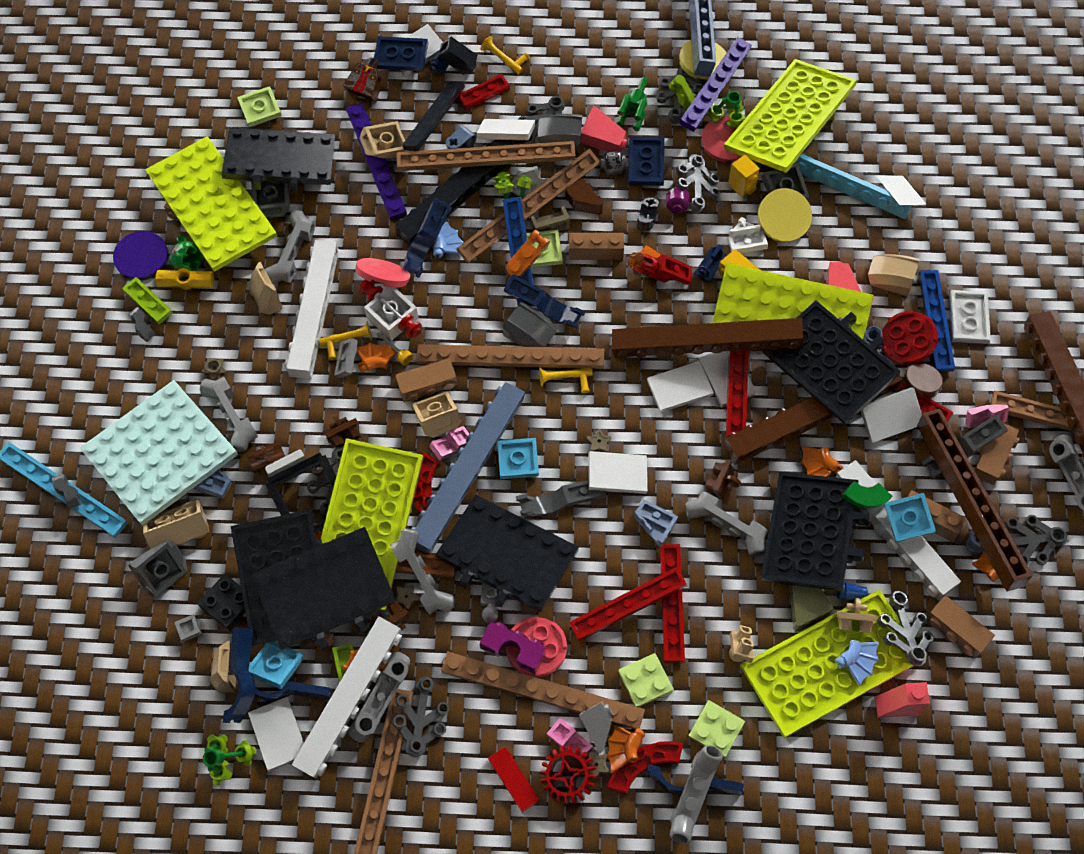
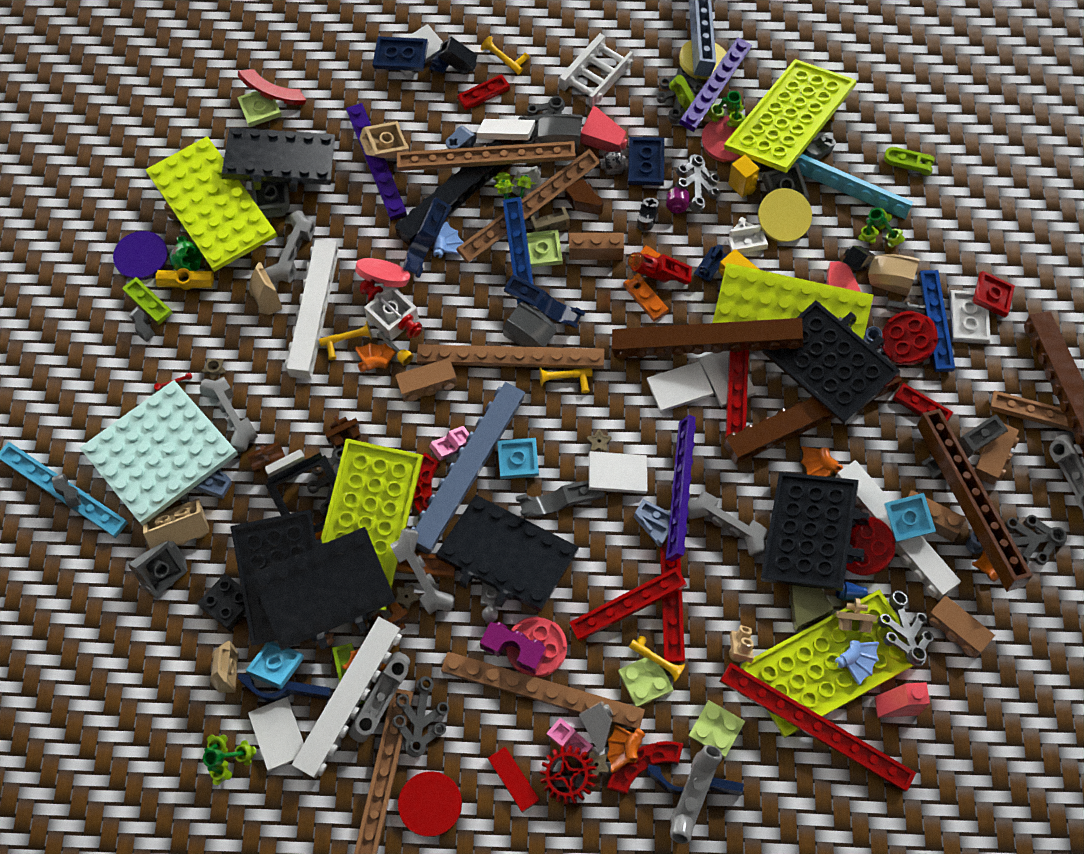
light grey plate [175,614,202,642] -> none
dark blue piece [223,627,255,723] -> none
light grey plate [334,338,358,378] -> none
torso [343,57,383,102] -> none
black tile [402,82,465,151] -> none
tan slope [412,391,461,438] -> none
orange plate [506,230,550,277] -> none
green plant [616,77,648,131] -> none
reddish brown hips [706,459,741,500] -> none
green tile [841,481,893,508] -> none
white tile [861,388,922,443] -> none
white sticker [877,176,926,205] -> none
tile [904,363,943,397] -> none
bright pink slope [965,405,1009,429] -> none
none -> red hinge [154,373,192,391]
none -> tile [238,69,306,105]
none -> red tile [398,771,462,837]
none -> white fence [559,33,633,108]
none -> orange plate [623,273,669,322]
none -> yellow piece [629,636,685,682]
none -> dark purple plate [666,415,696,562]
none -> red plate [719,662,916,792]
none -> dark grey piece [802,135,836,161]
none -> black brick [843,246,876,271]
none -> red tile [846,516,896,576]
none -> plant [858,207,905,247]
none -> lime plate [884,147,935,176]
none -> dark grey axle [886,301,925,315]
none -> red tile [972,271,1015,318]

